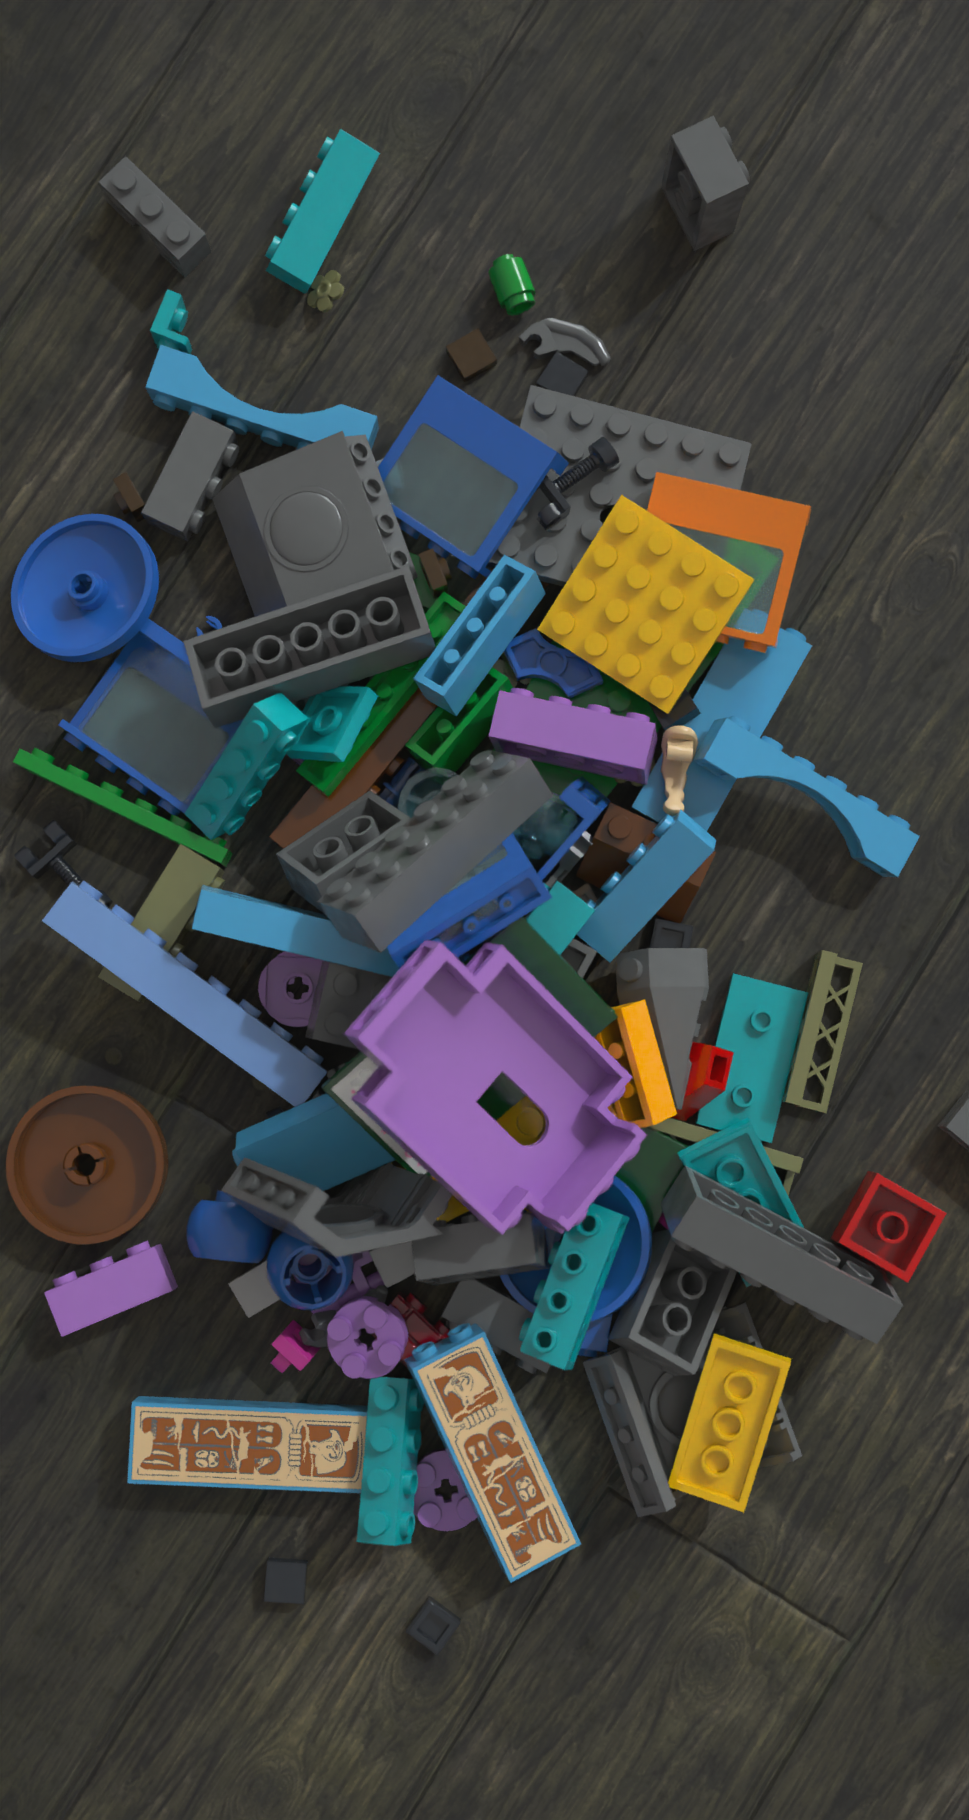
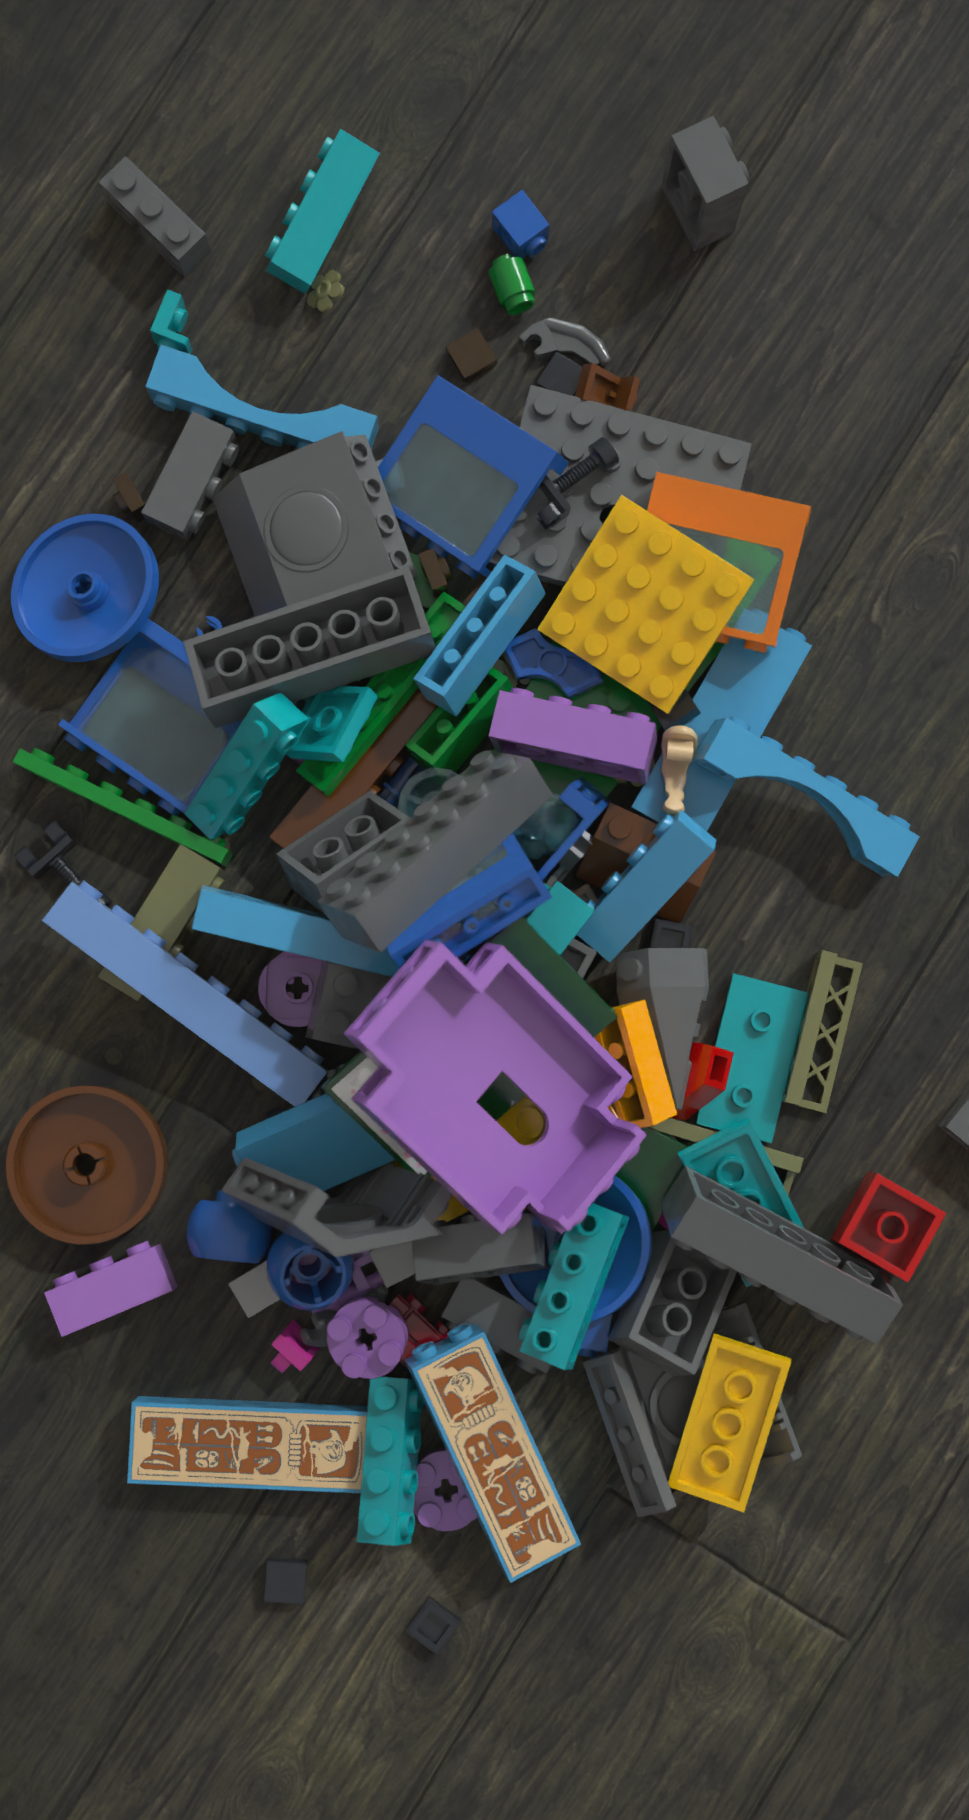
none -> blue brick [492,190,550,259]
none -> reddish brown bracket [575,363,640,411]

